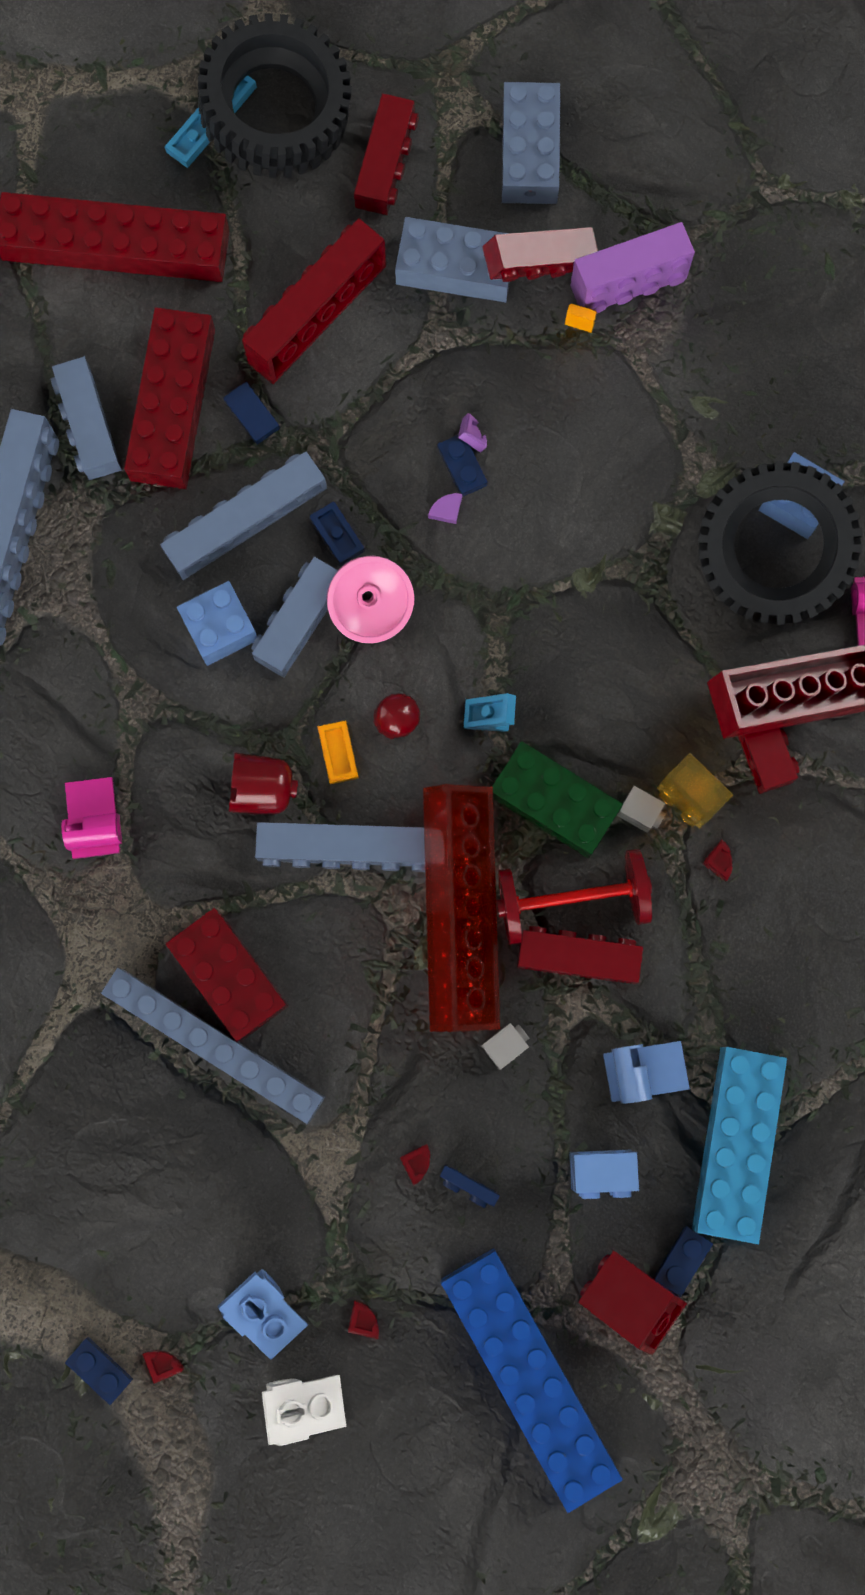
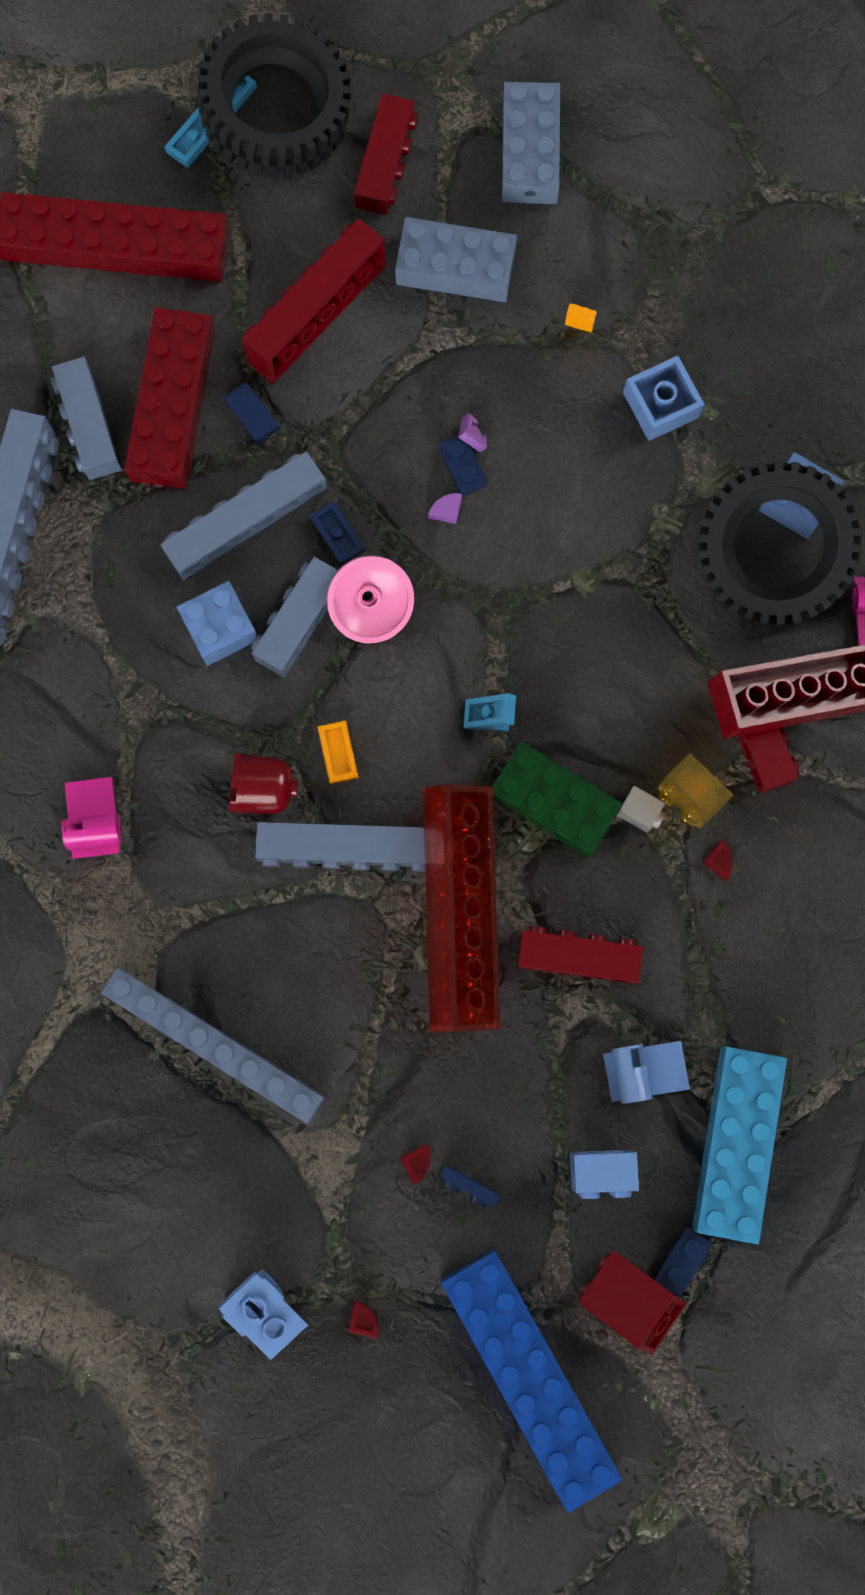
dark blue plate [65,1337,133,1405] -> none
dark red tile [142,1350,184,1384] -> none
dark red brick [166,907,289,1043] -> none
white piece [262,1375,346,1446] -> none
dark red hair [373,693,420,739] -> none
light grey brick [481,1023,530,1070] -> none
brick [482,227,598,282] -> none
dark red piece [496,849,652,945] -> none
medium lavender brick [570,222,695,313] -> none
none -> medium blue brick [623,356,705,441]

